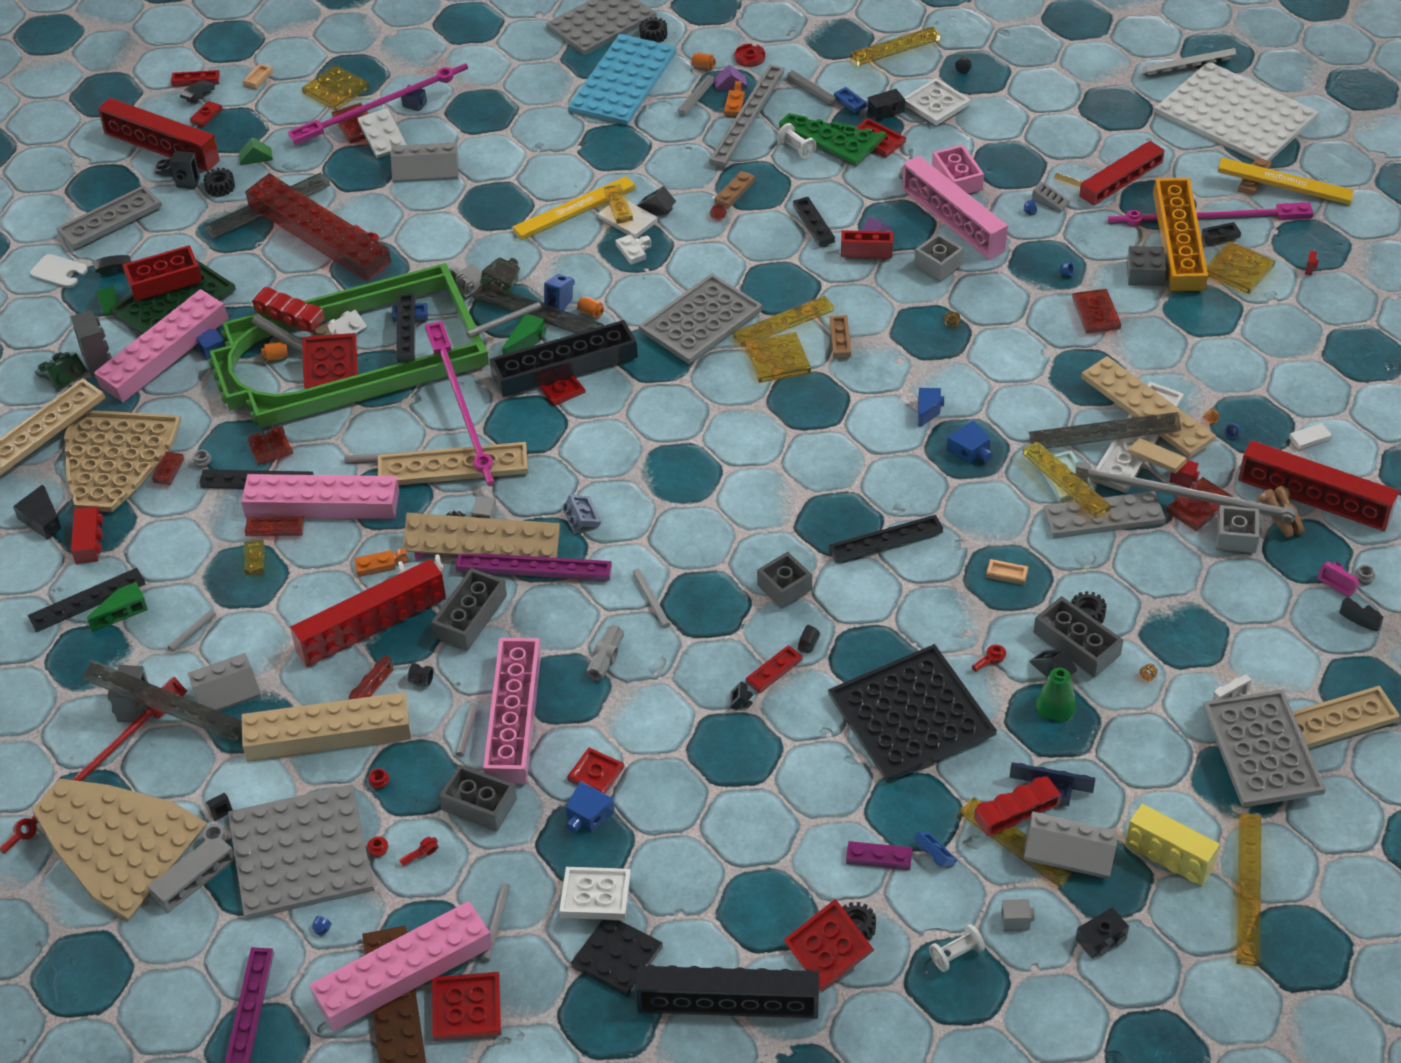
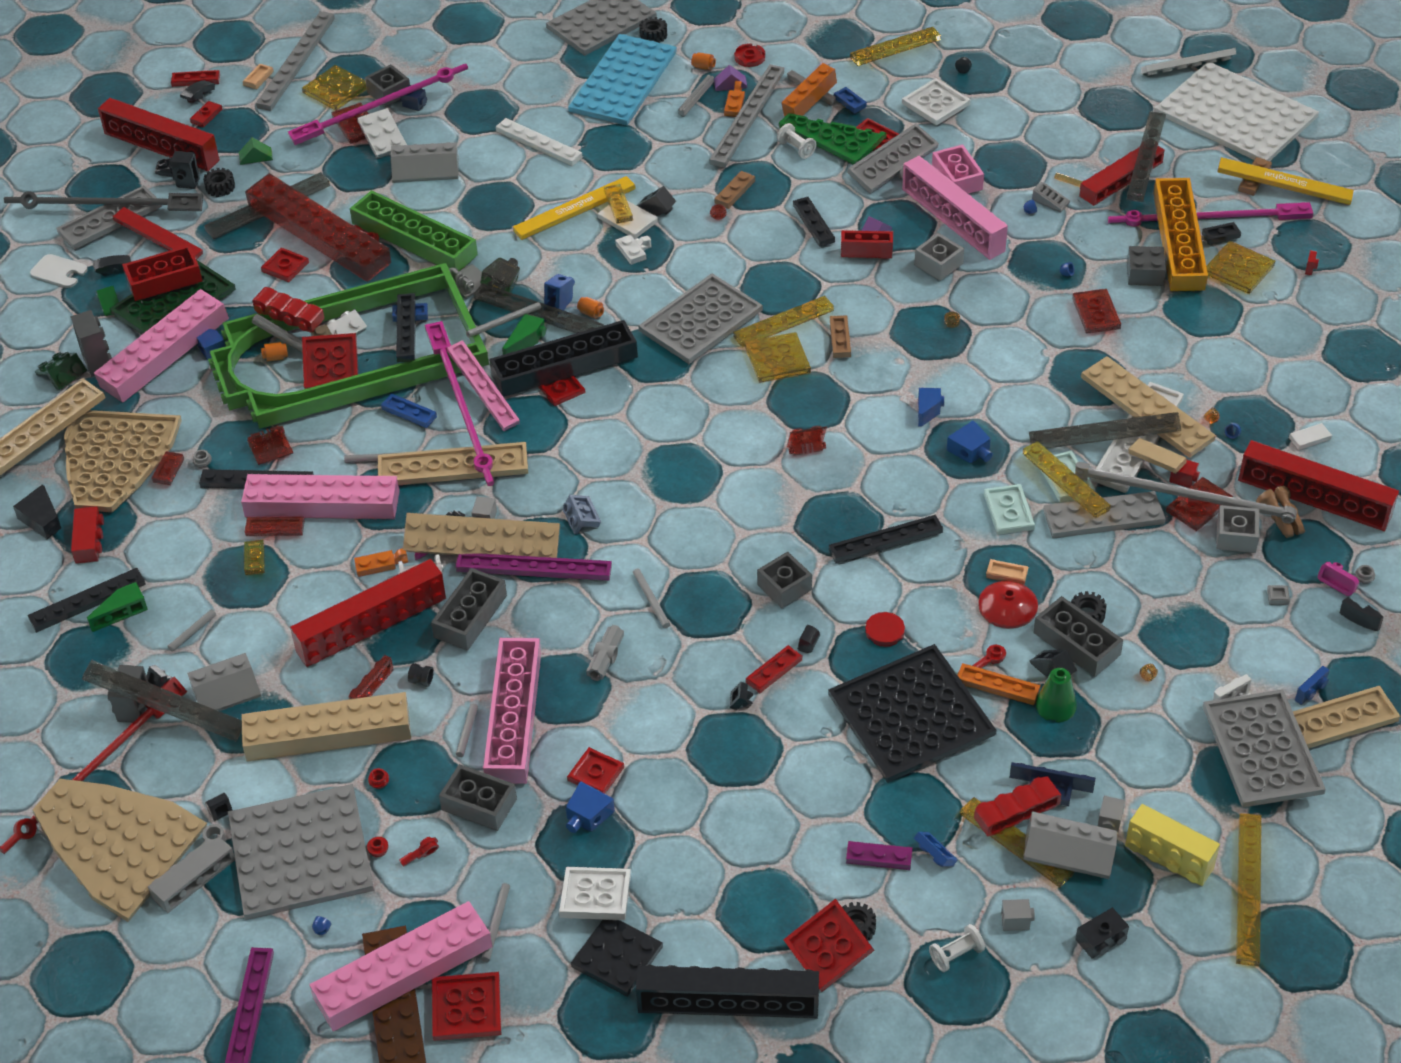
black brick [867,88,905,121] -> none
none -> dark grey bar [4,191,203,211]
none -> red tile [113,207,203,259]
none -> black tile [146,665,172,692]
none -> light grey plate [256,11,335,111]
none -> red tile [261,247,309,283]
none -> bright green brick [349,190,478,272]
none -> dark grey brick [365,64,410,107]
none -> blue plate [381,393,437,428]
none -> bright pink plate [447,340,520,431]
none -> white plate [496,118,583,166]
none -> orange brick [782,63,837,116]
none -> clear red hinge [787,426,827,456]
none -> light grey plate [847,123,939,194]
none -> red tile [865,612,905,647]
none -> orange plate [958,663,1041,705]
none -> red dish [978,581,1038,629]
none -> light aqua tile [984,484,1035,535]
none -> light grey brick [1098,796,1125,833]
none -> clear smoke plate [1127,111,1166,202]
none -> light grey tile [1267,585,1290,605]
none -> blue plate [1295,666,1329,705]

